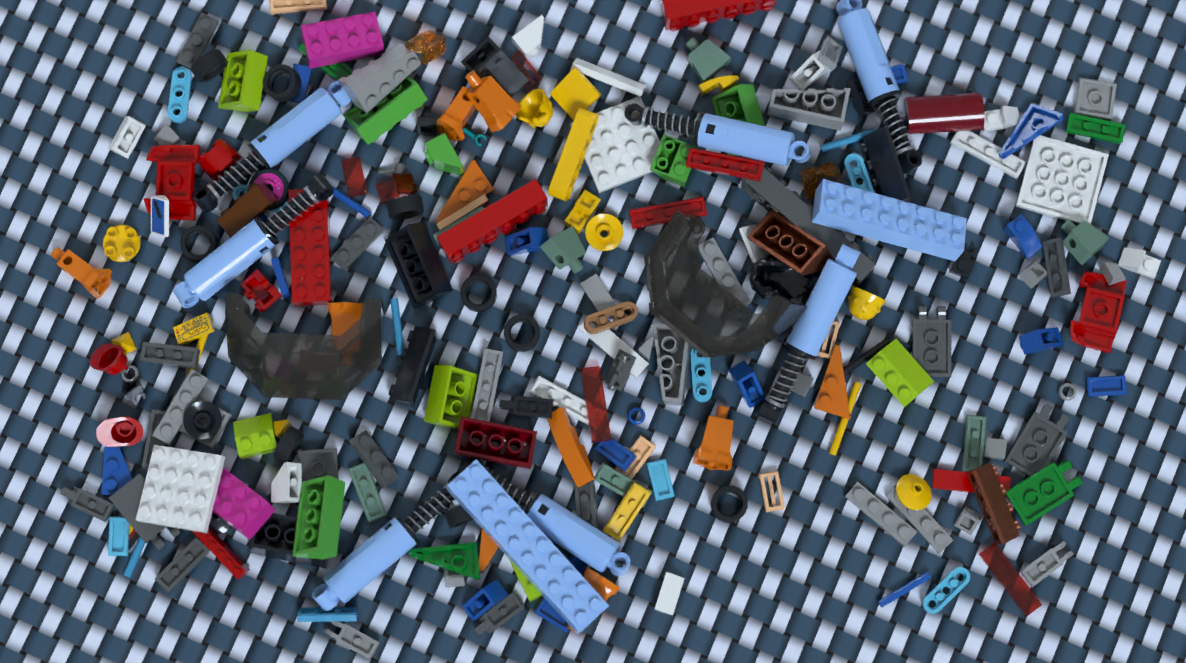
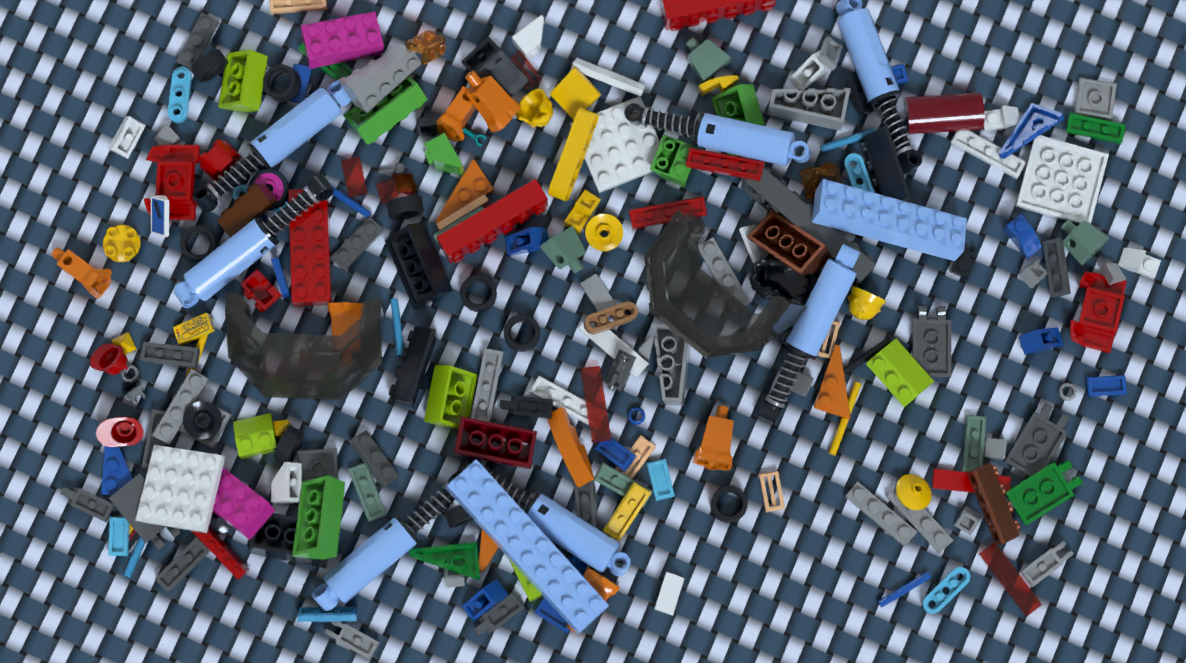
medium azure plate [690,345,712,403] -> none
blue slope [728,360,766,408] -> none

